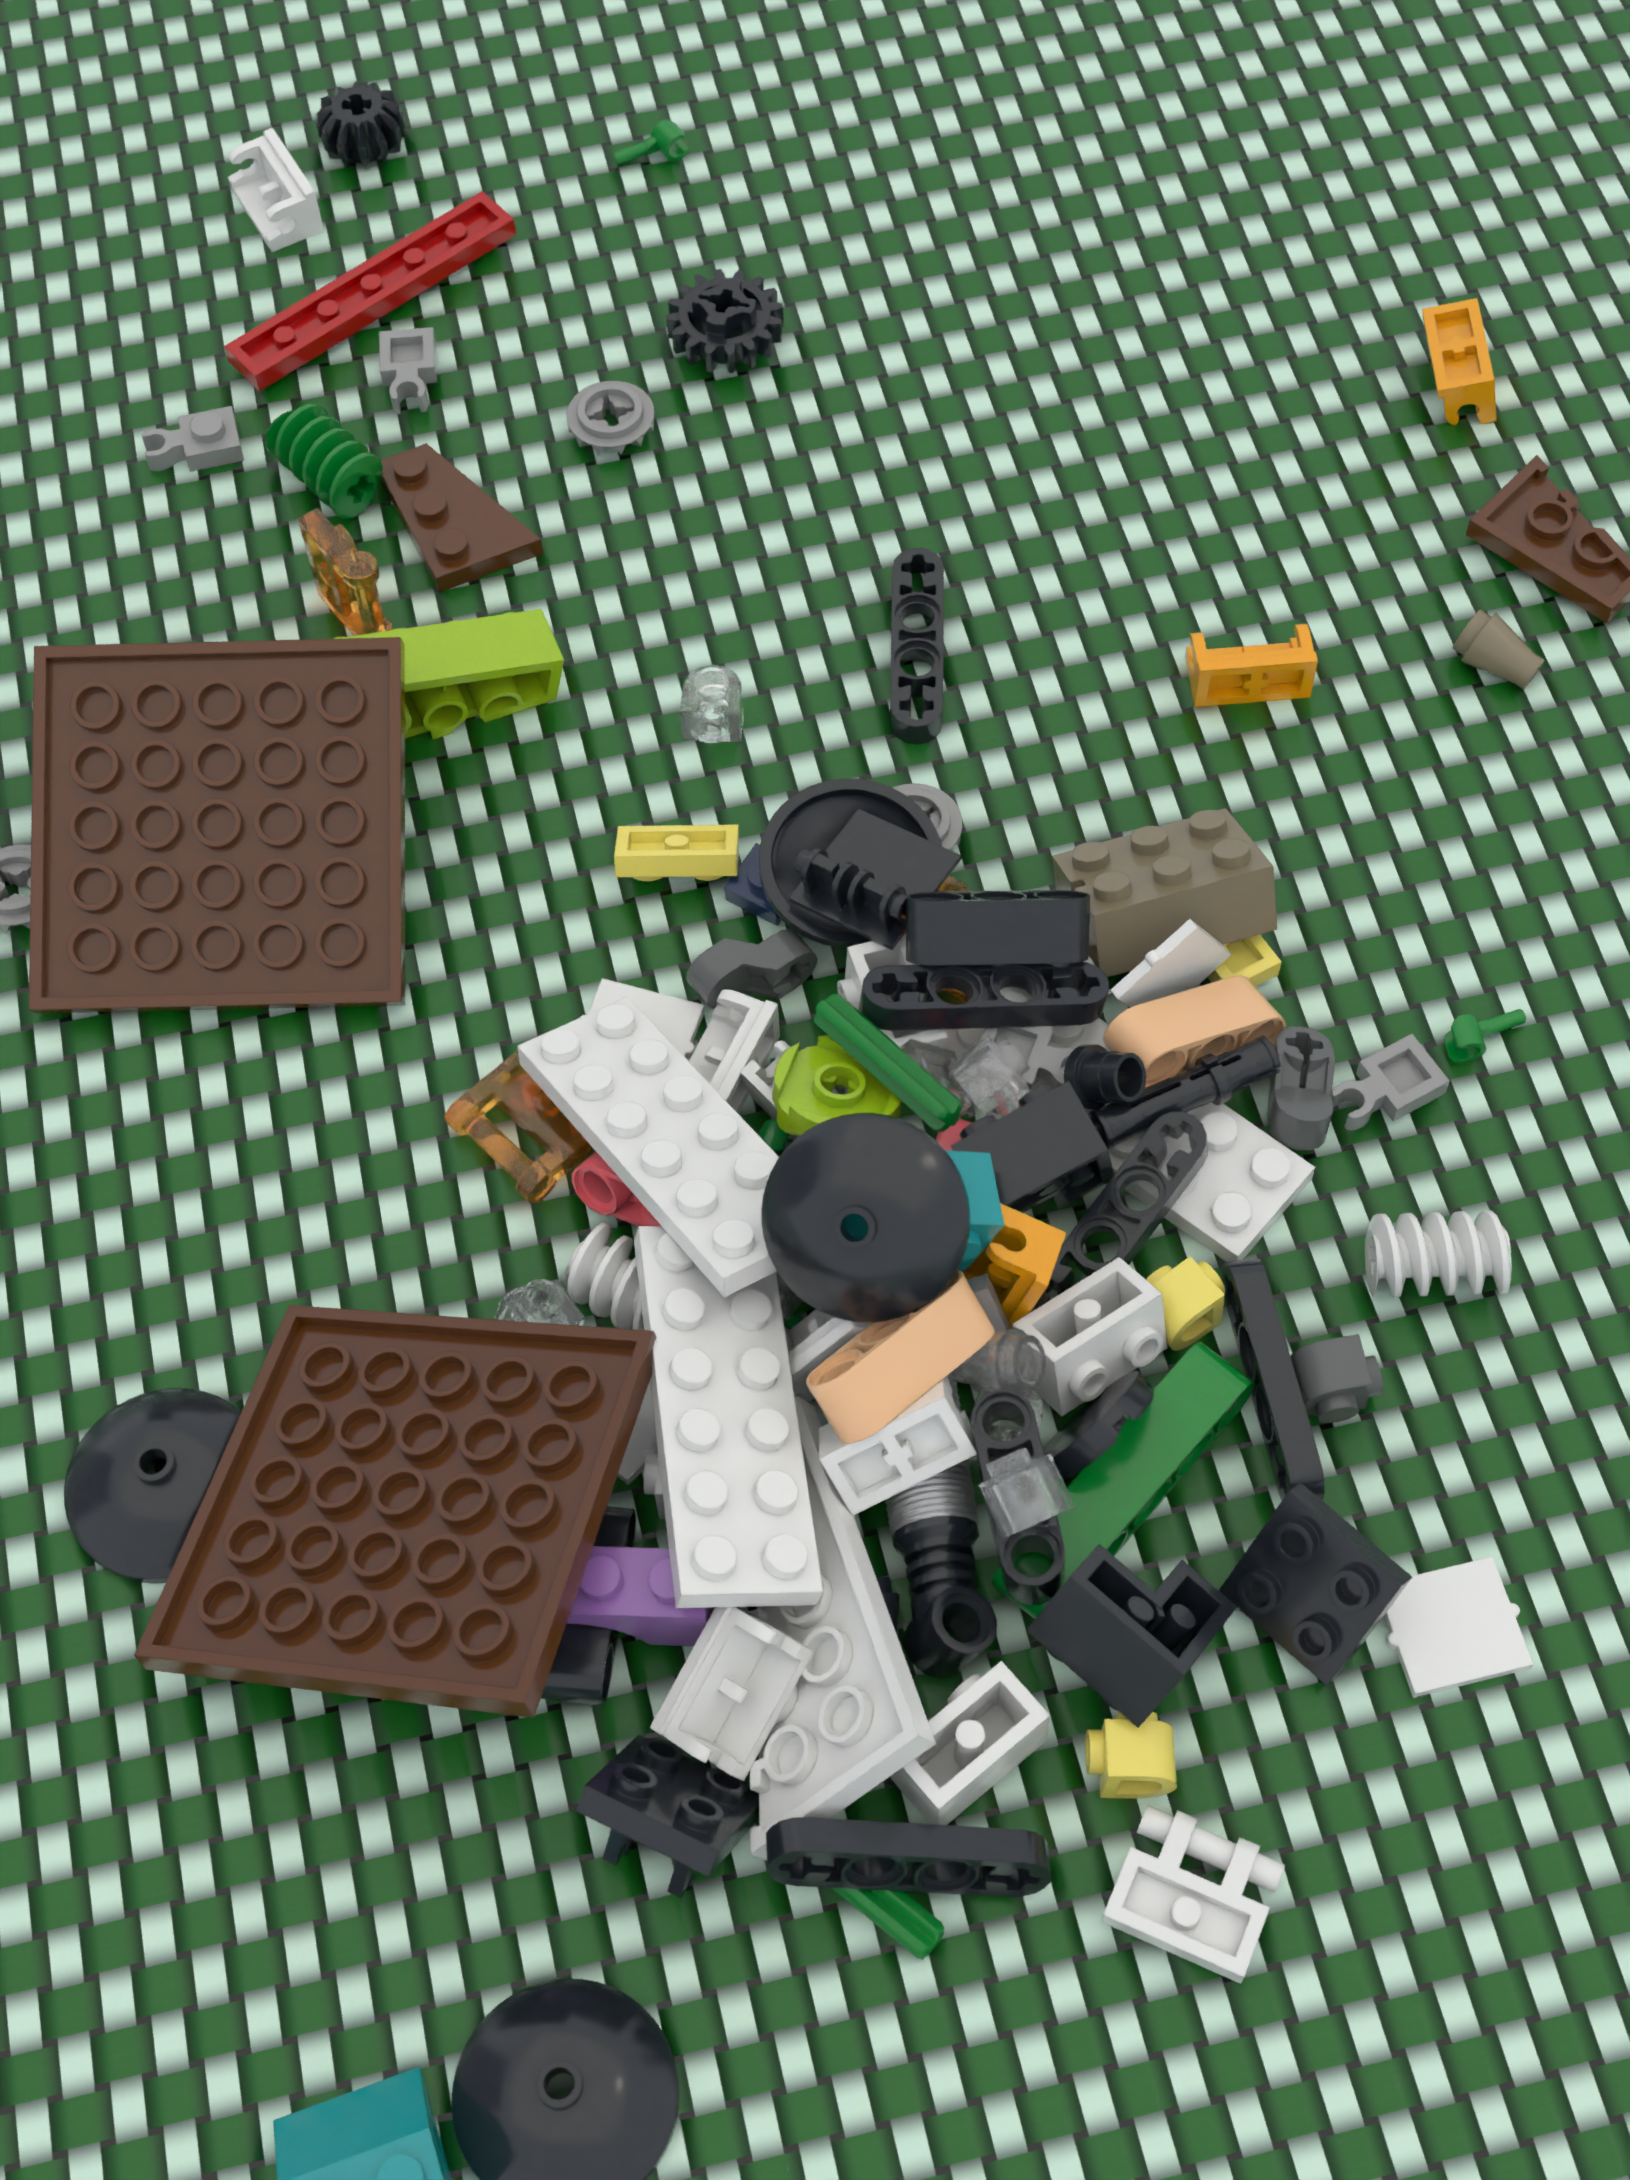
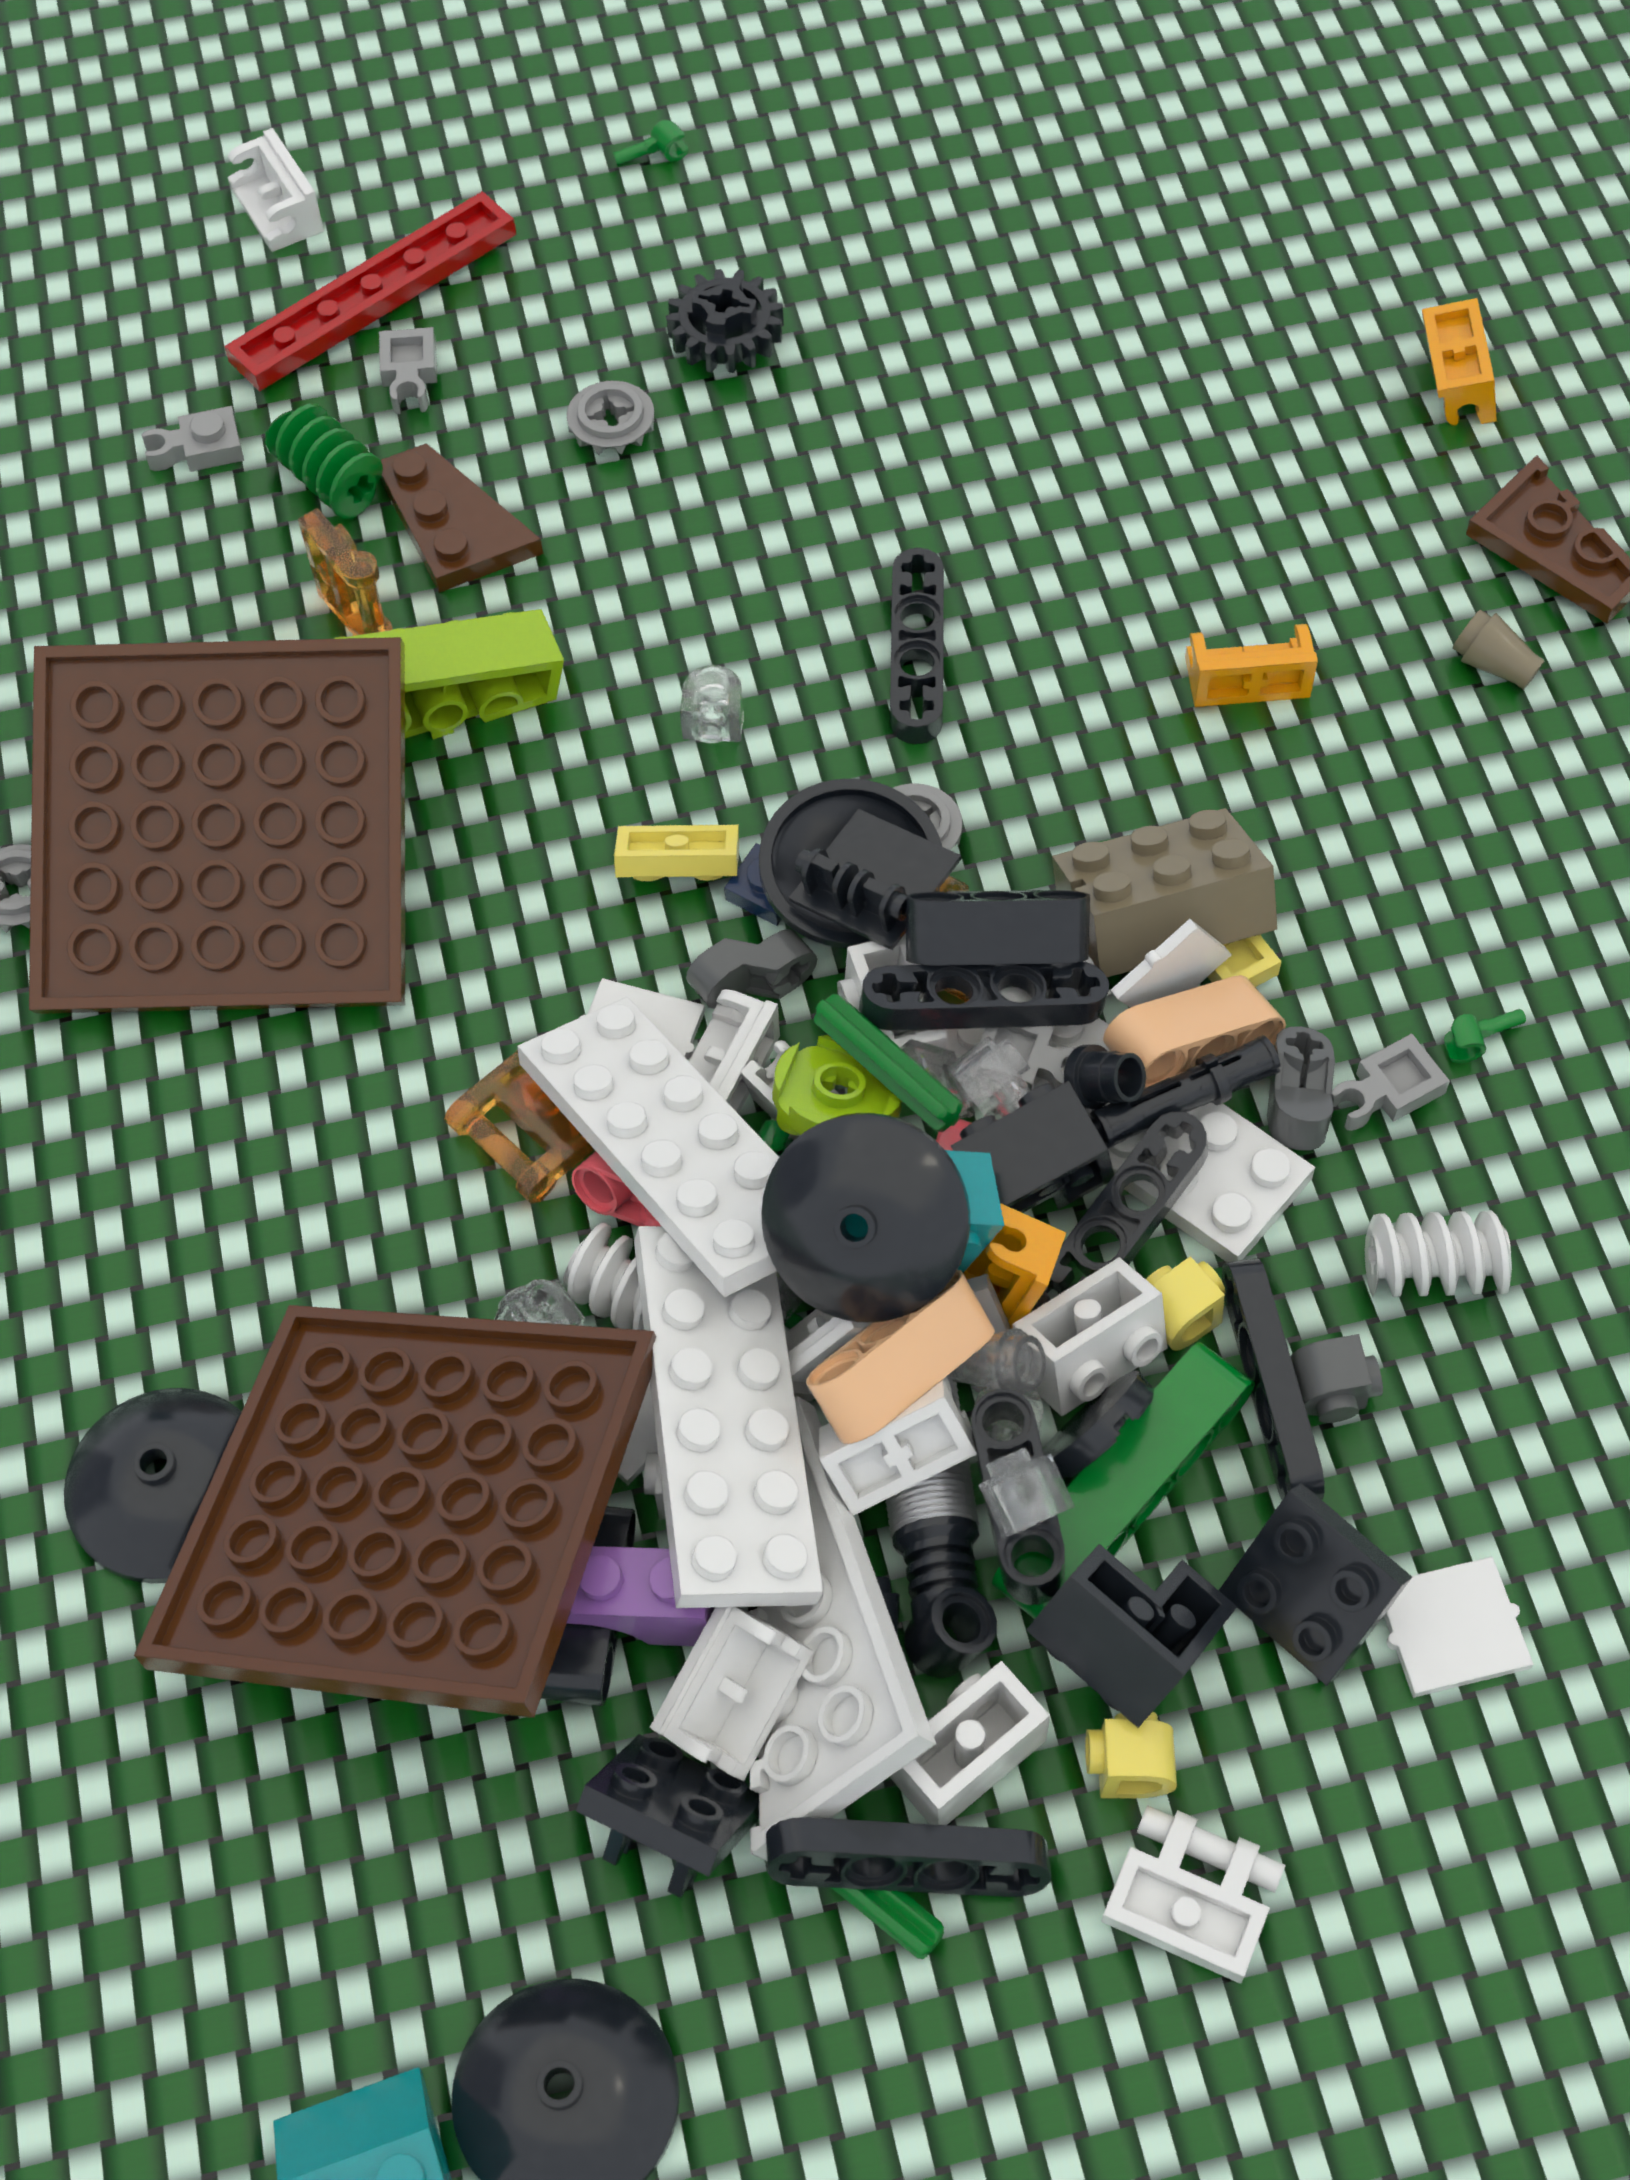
black gear [316,80,406,169] -> none

